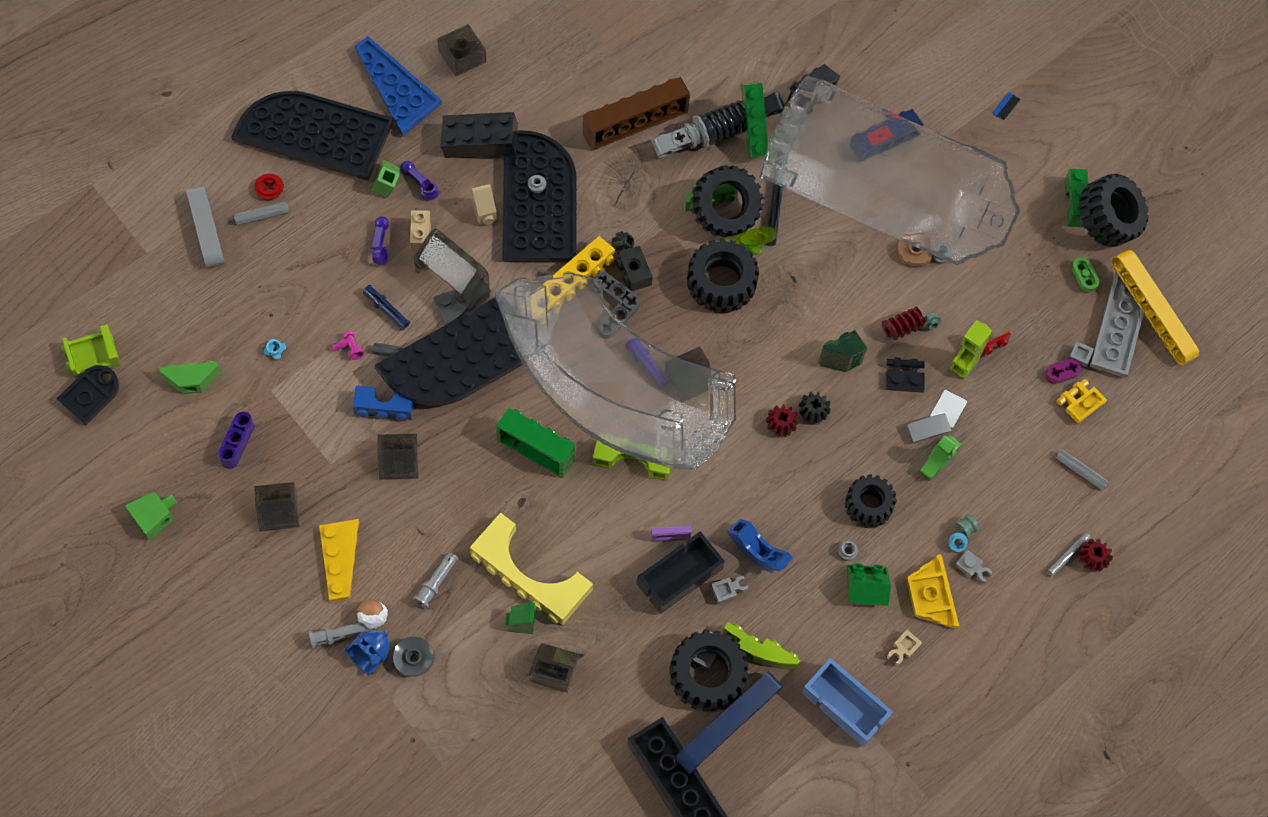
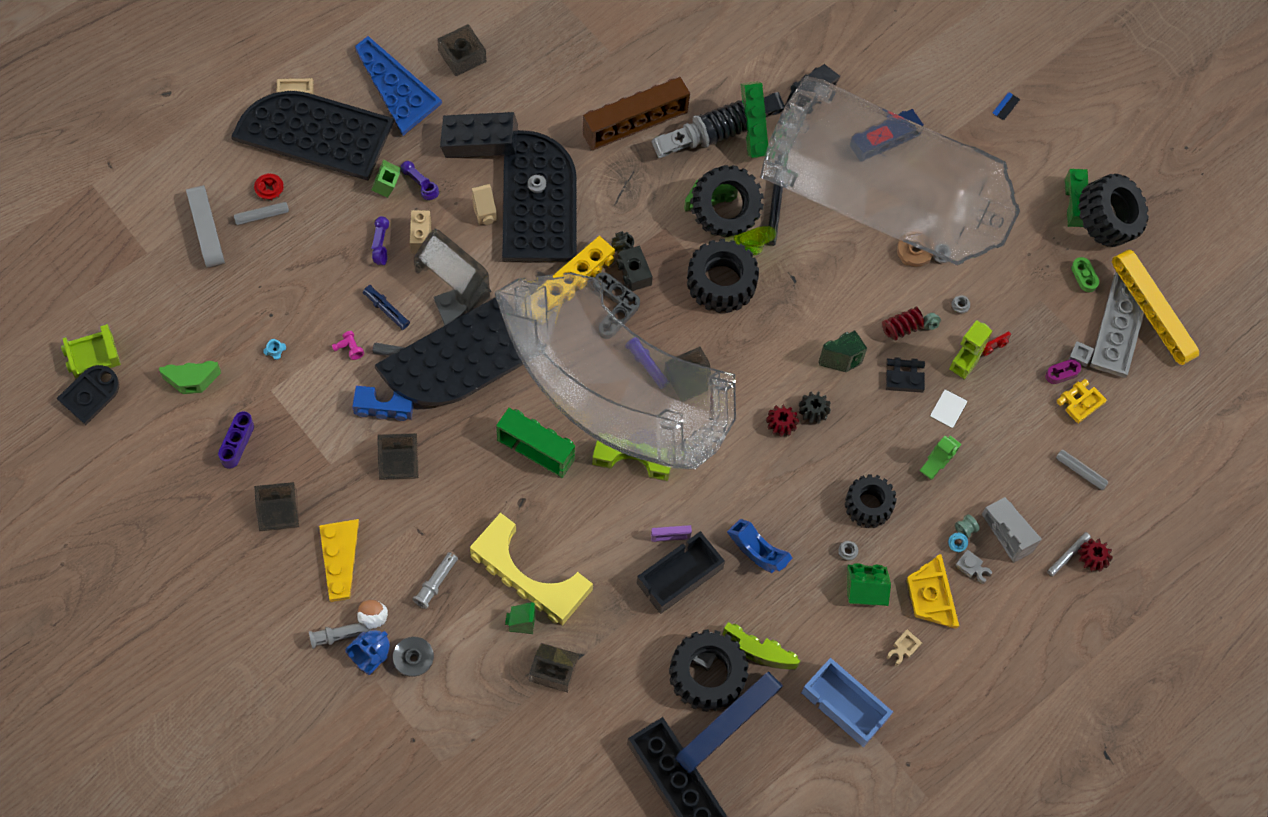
bright green torso [125,492,178,541] -> none
light grey plate [711,576,749,604] -> none
light grey slope [908,413,952,443] -> none
none -> tan tile [276,79,314,94]
none -> light grey plate [951,295,970,314]
none -> light grey wedge [982,497,1042,563]

